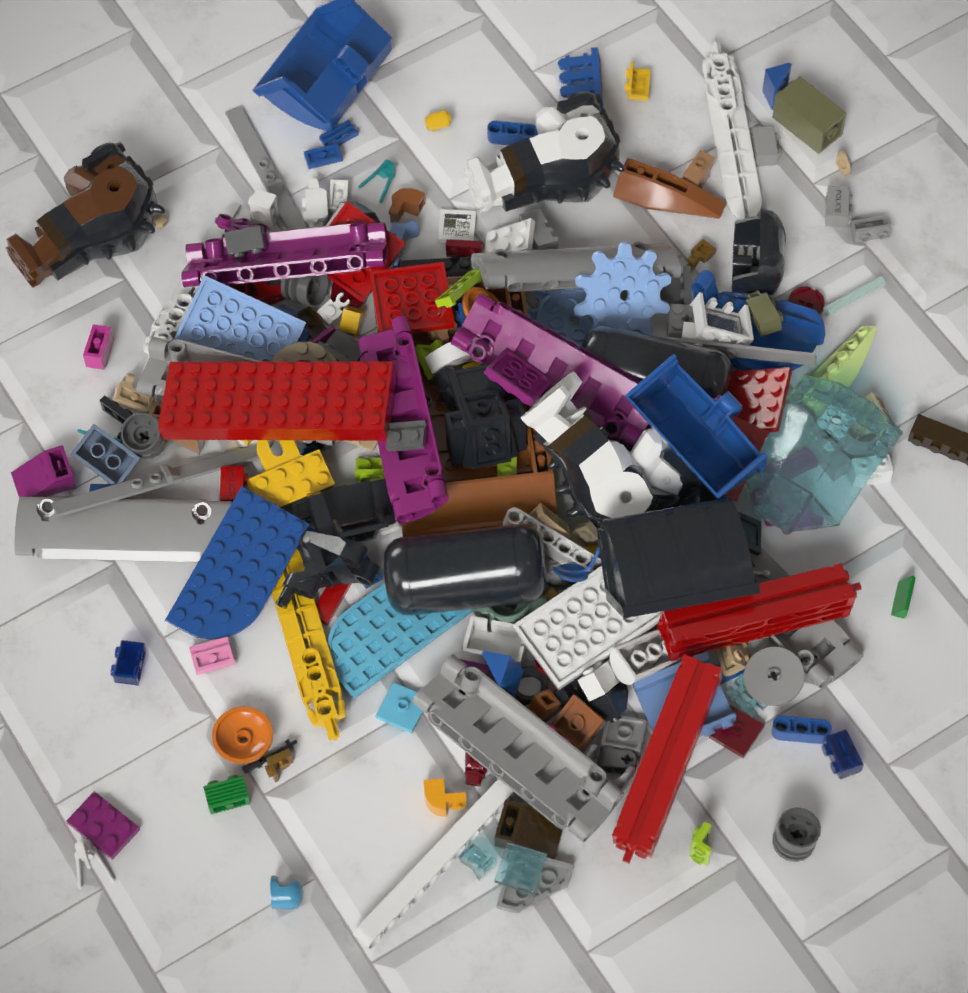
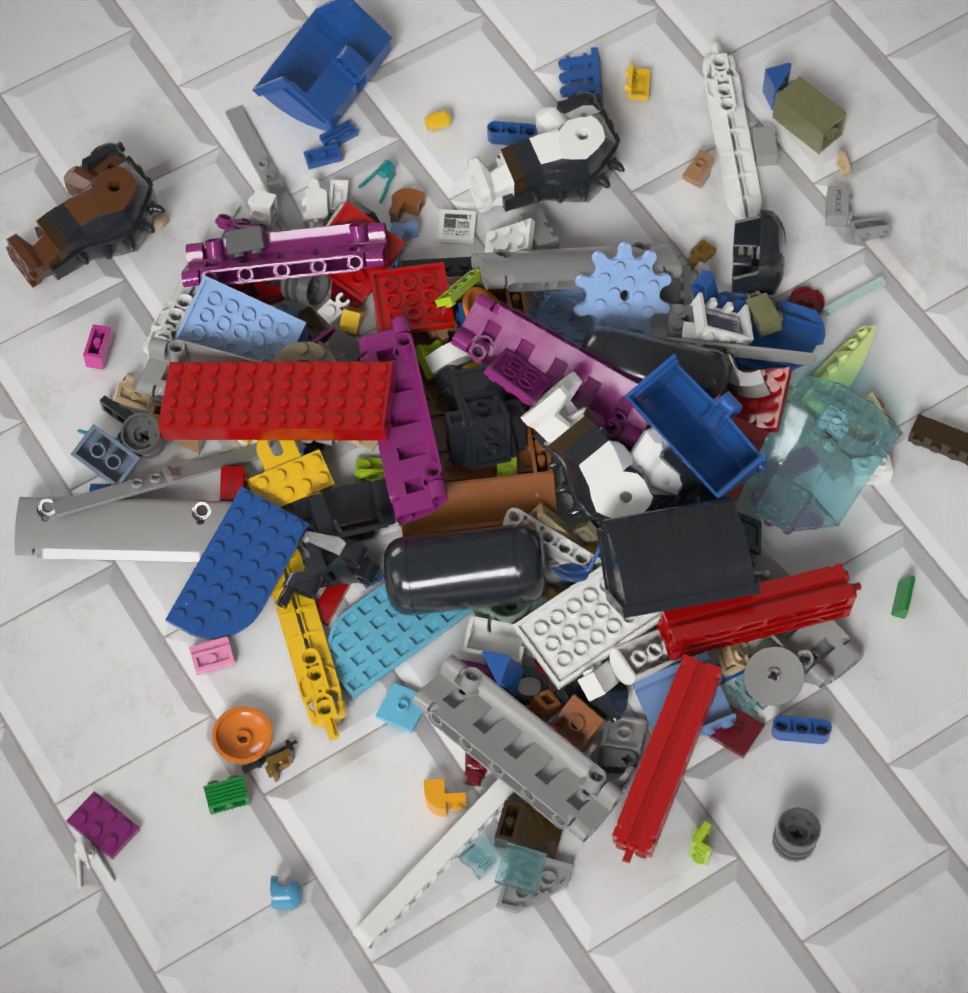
magenta slope [11,445,77,497] -> none
clear blue brick [110,640,146,686] -> none
dark grey plate [386,420,428,452] -> none
dark red bracket [446,239,484,257] -> none
dark orange wedge [613,158,726,219] -> none
clear blue brick [821,729,864,779] -> none
none -> light grey arch [726,352,770,398]

